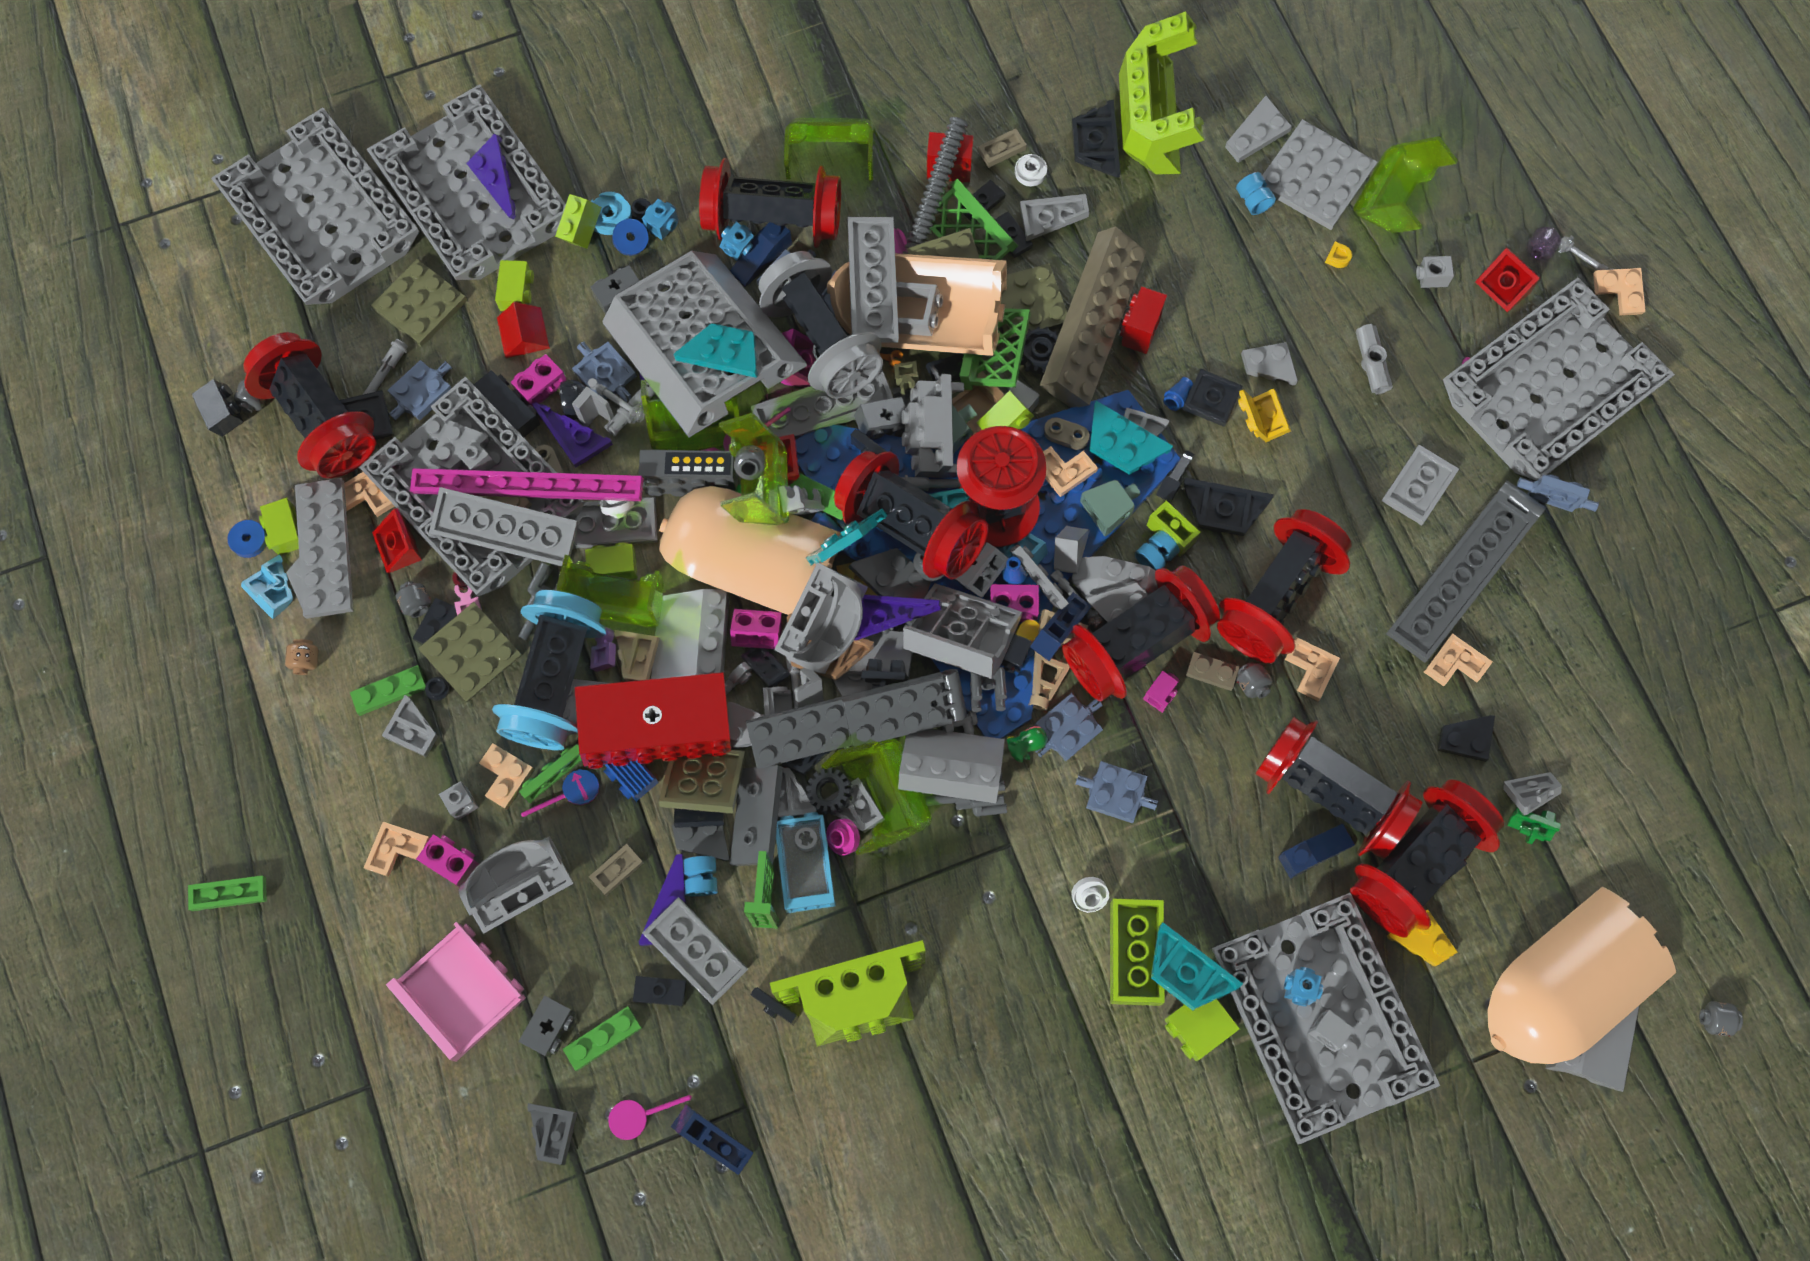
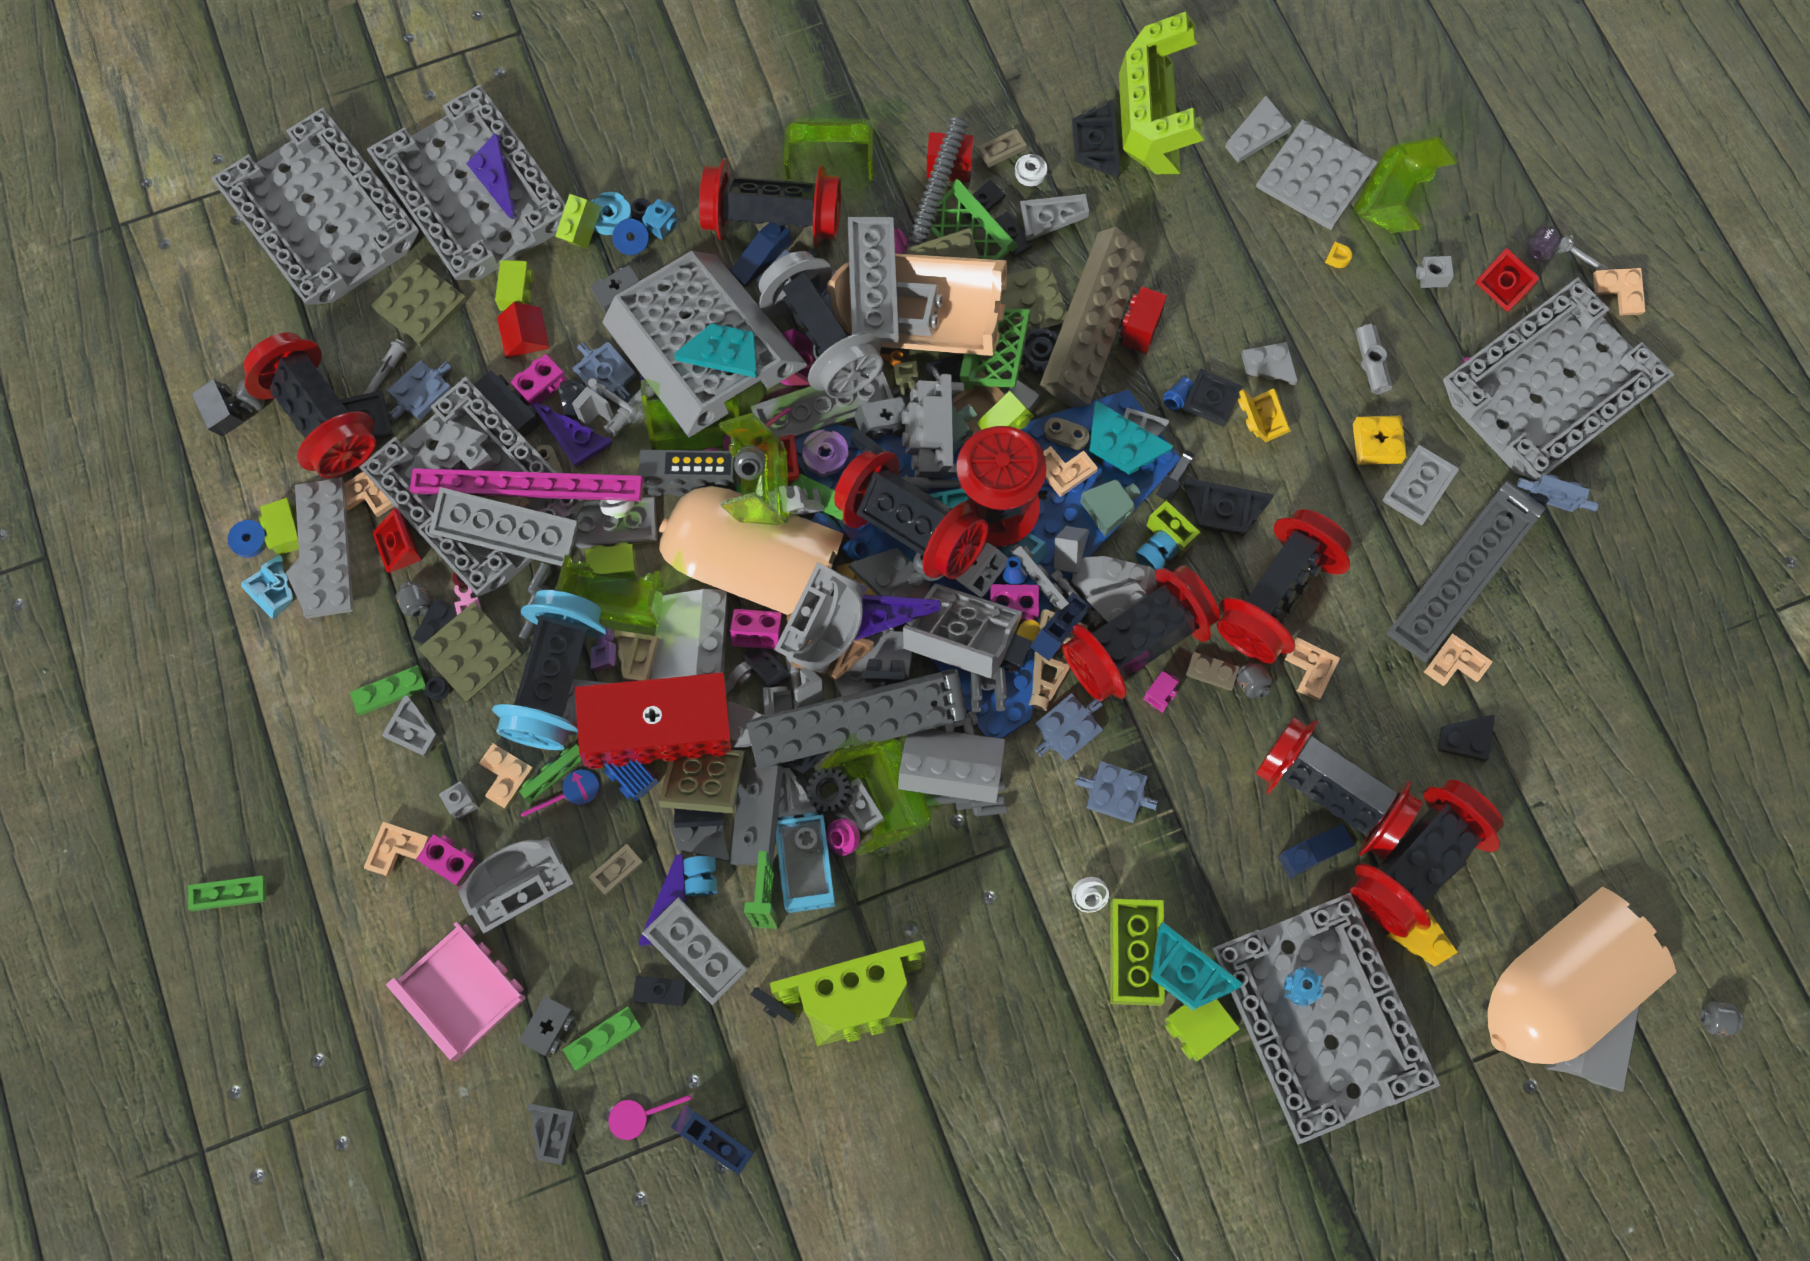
medium nougat head [285,639,319,675] -> none
dark azure brick [719,221,754,261] -> none
teal wing [806,508,887,565] -> none
green animal [1007,726,1048,762] -> none
dark azure wheel [1236,172,1276,215] -> none
light grey brick [1308,1010,1354,1052] -> none
light grey wing [1503,772,1562,815] -> none
green hips [1507,807,1561,844] -> none
none -> medium lavender plate [802,430,849,477]
none -> yellow brick [1353,416,1407,465]

